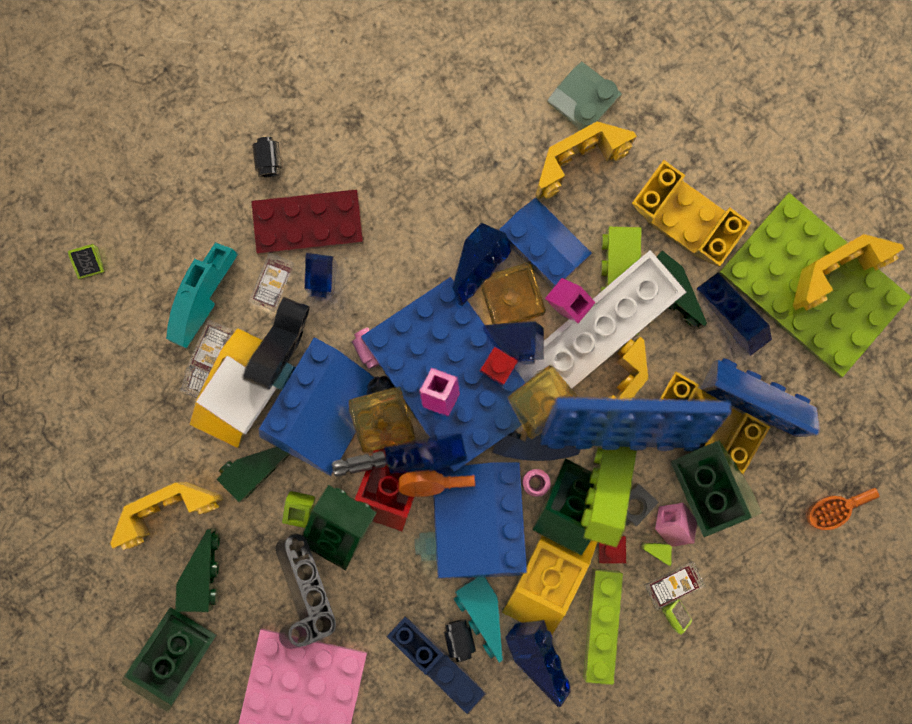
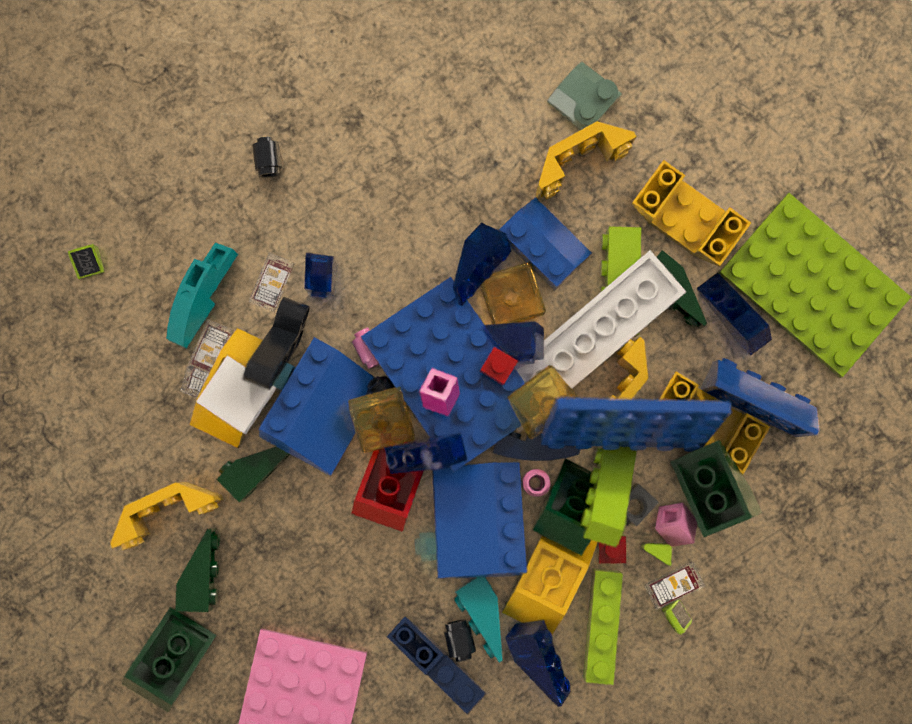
dark red plate [251,189,363,255] -> none
black beam [275,534,336,649] -> none
lime slope [282,491,315,528] -> none
dark green slope [302,485,377,571] -> none
dark grey axle [332,451,386,477] -> none
orange piece [399,470,475,497] -> none
dark pink brick [545,278,596,324] -> none
yellow slope [793,234,905,311] -> none
orange piece [807,488,880,530] -> none

